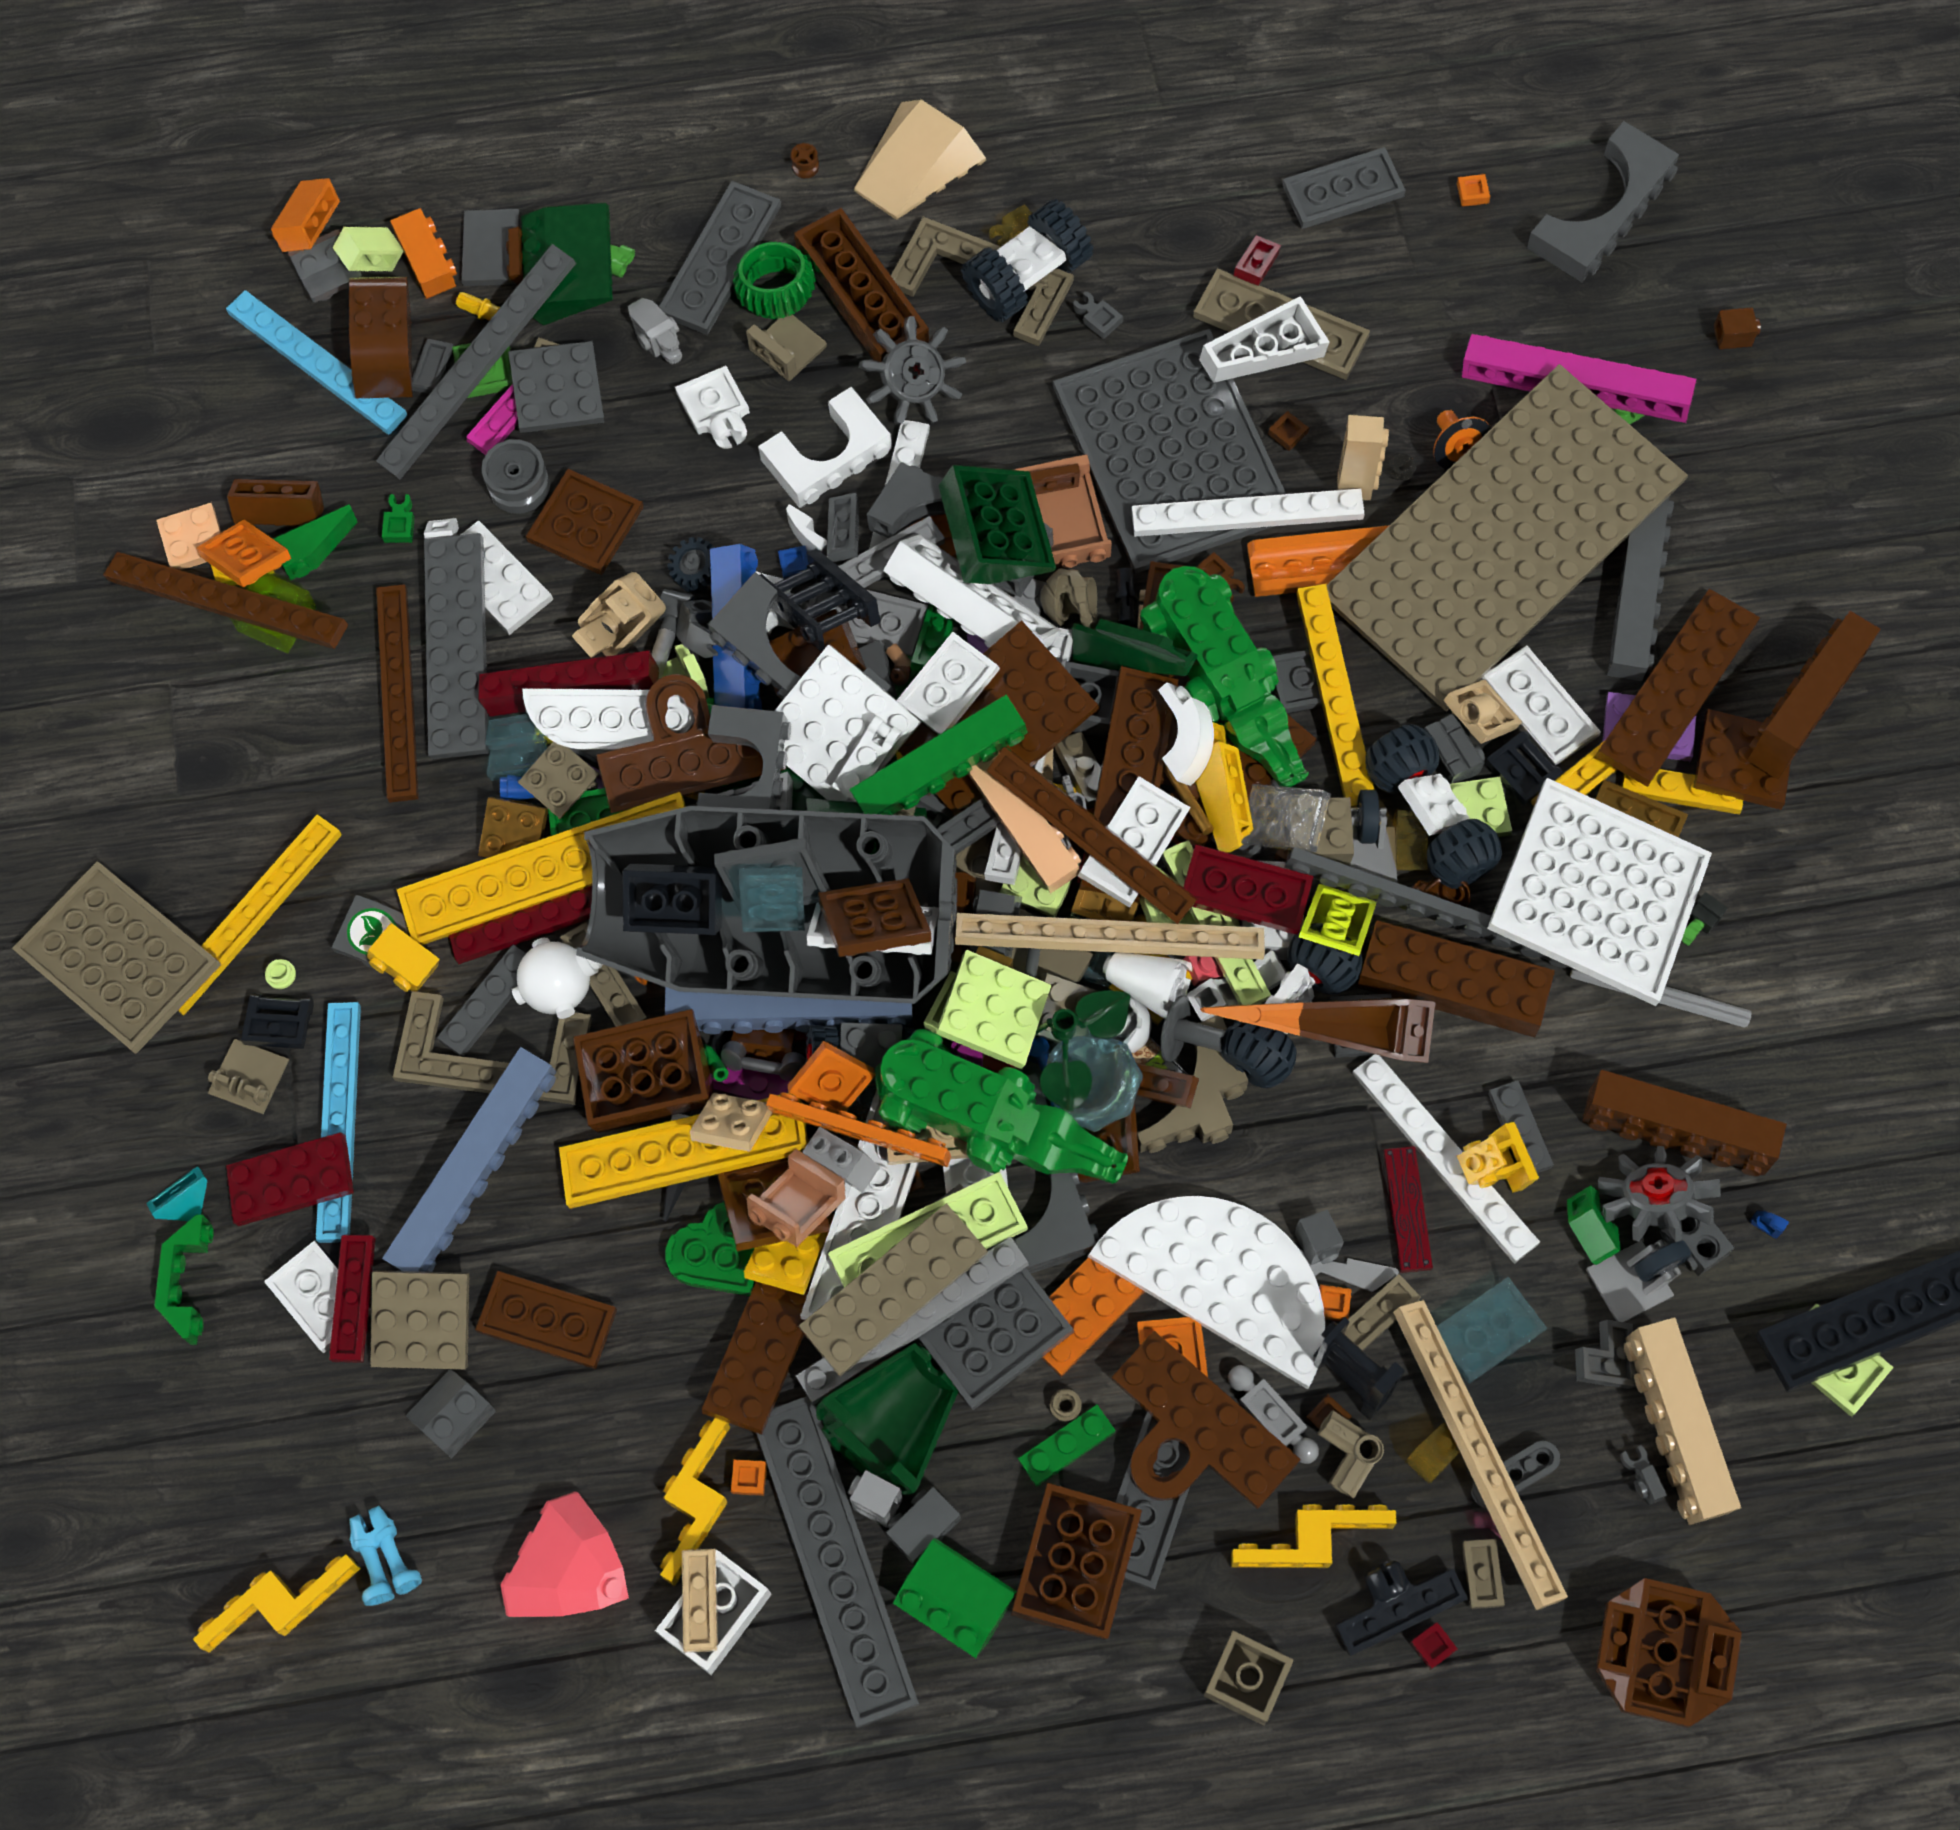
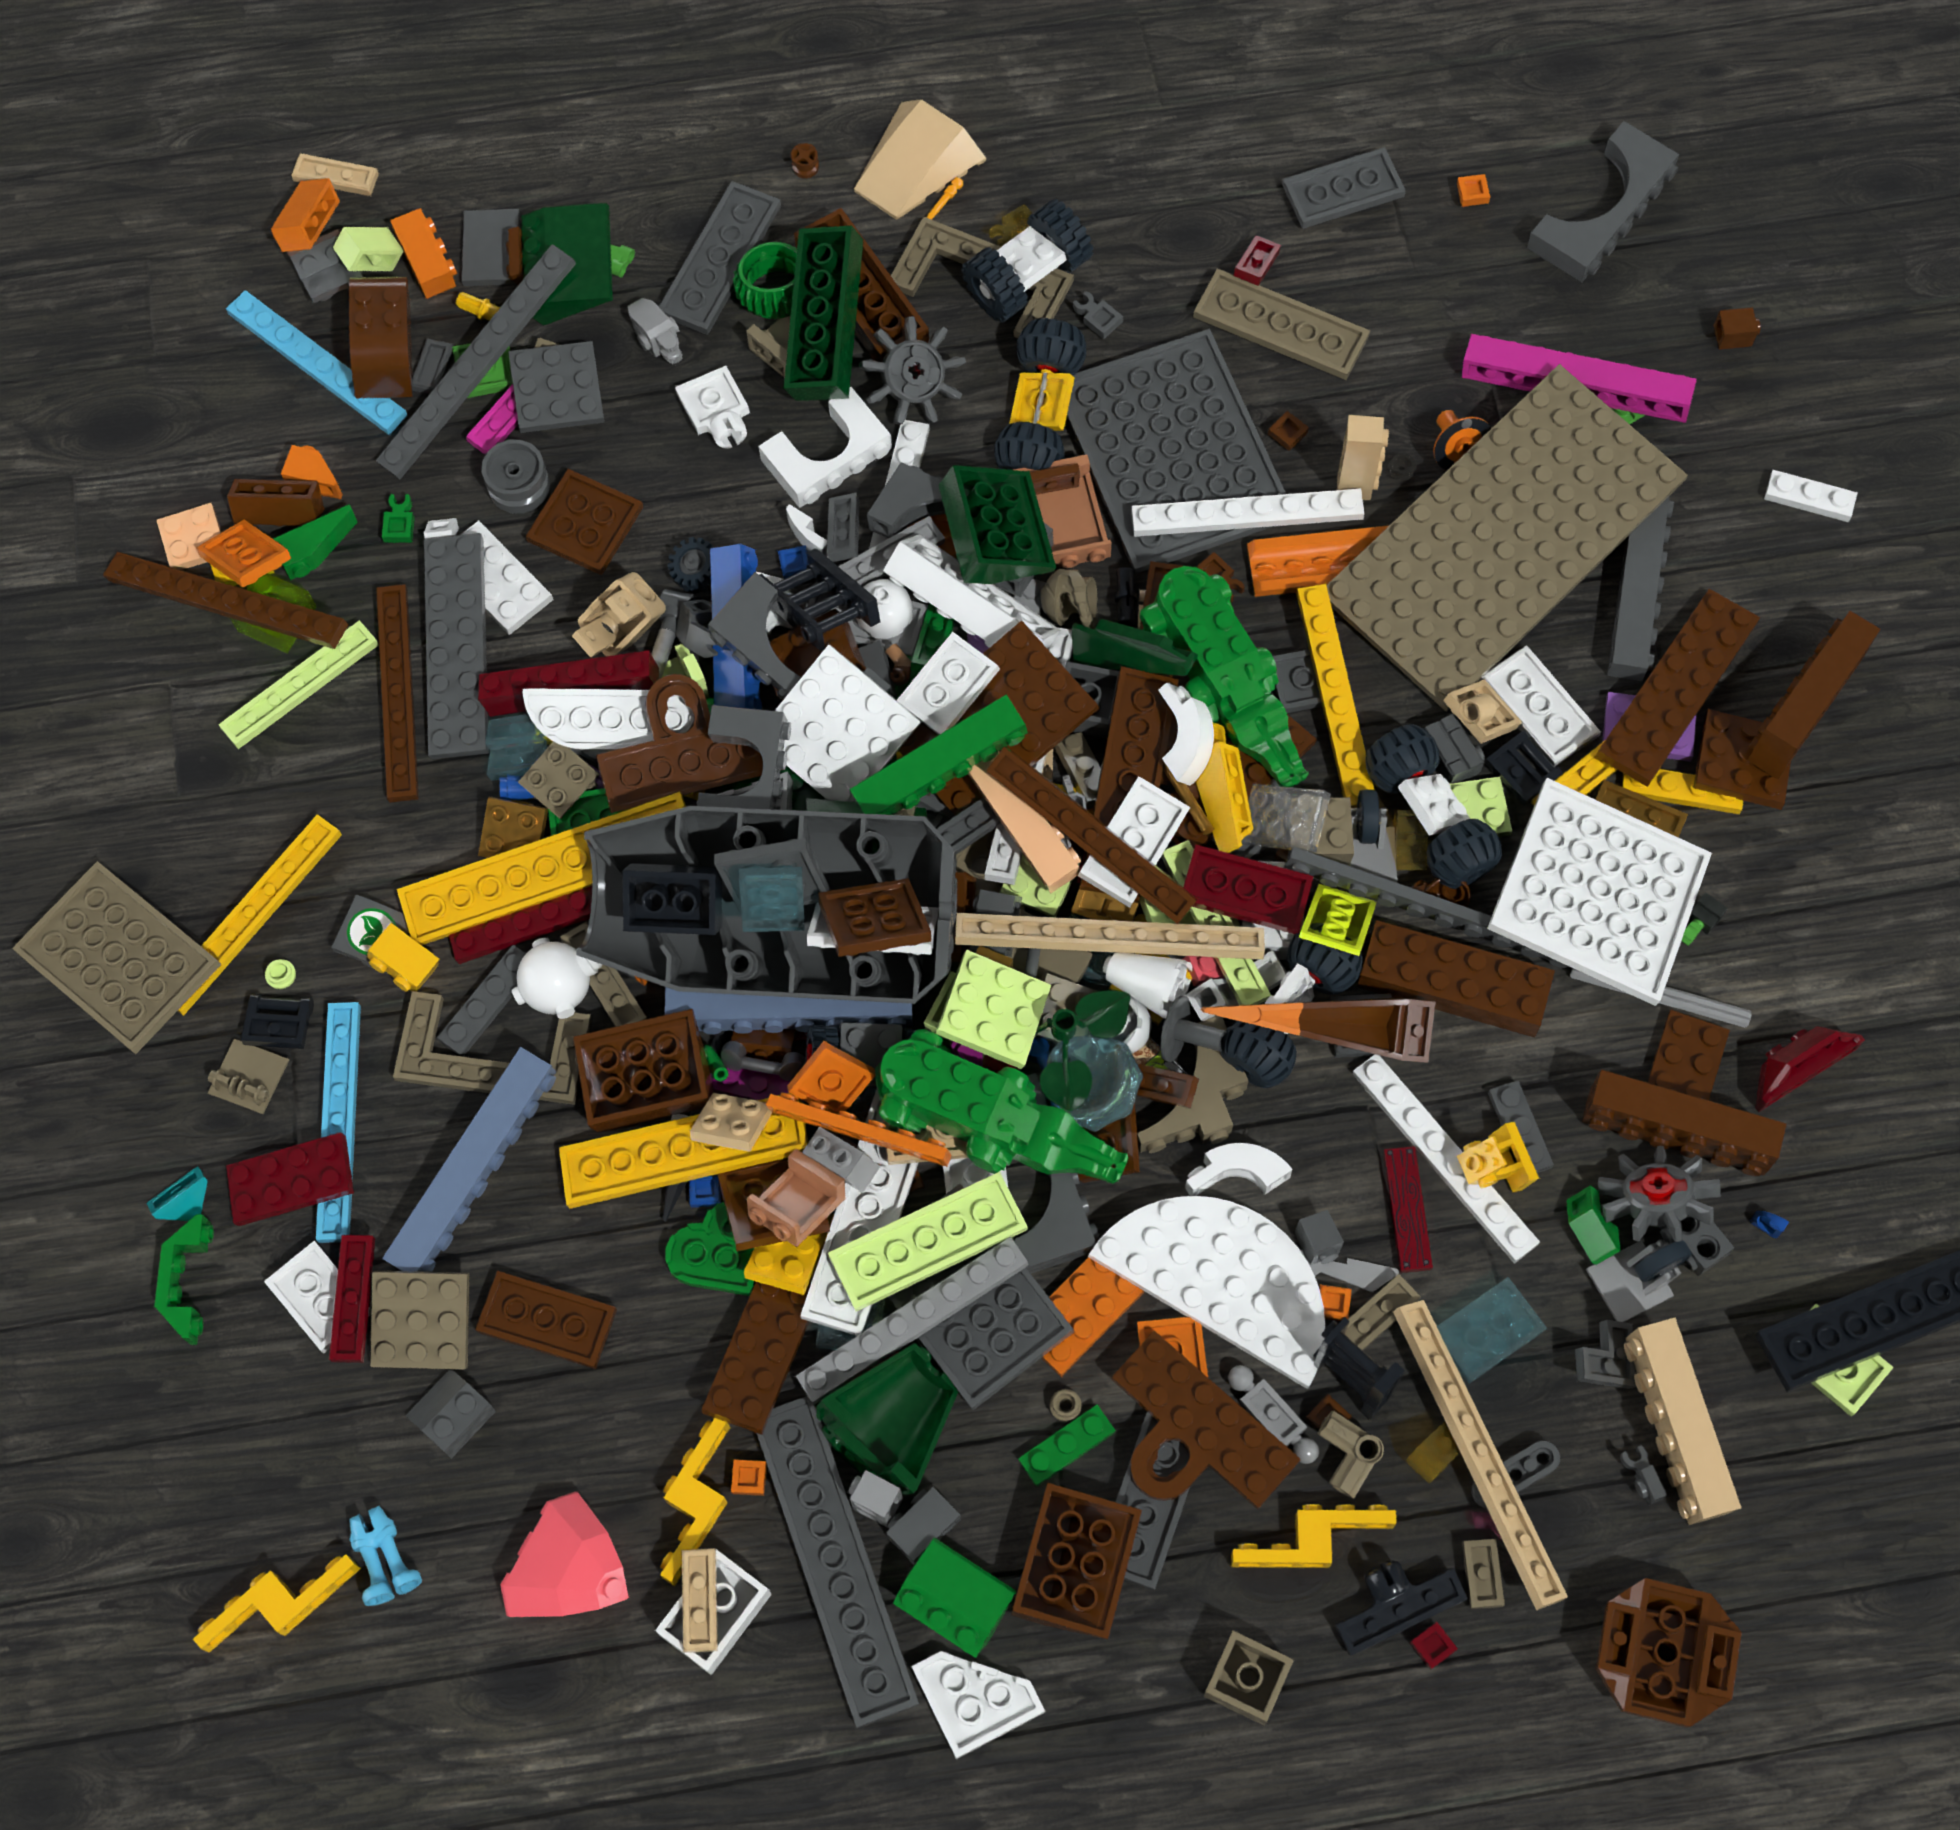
dark tan plate [799,1203,988,1377] -> none
white plate [832,715,902,803] -> none
white wedge [1199,296,1329,383] -> none
none -> yellowish green plate [218,620,379,749]
none -> orange slope [281,445,343,500]
none -> tan tile [291,153,379,196]
none -> blue tile [689,1174,722,1208]
none -> dark green brick [784,225,863,401]
none -> white cylinder [856,579,913,639]
none -> white plate [911,1651,1045,1759]
none -> light orange piece [926,177,964,220]
none -> black plate [994,318,1086,470]
none -> white arch [1185,1143,1292,1196]
none -> reddish brown plate [1647,1010,1730,1101]
none -> dark red wedge [1755,1026,1865,1112]
none -> white plate [1764,470,1857,522]

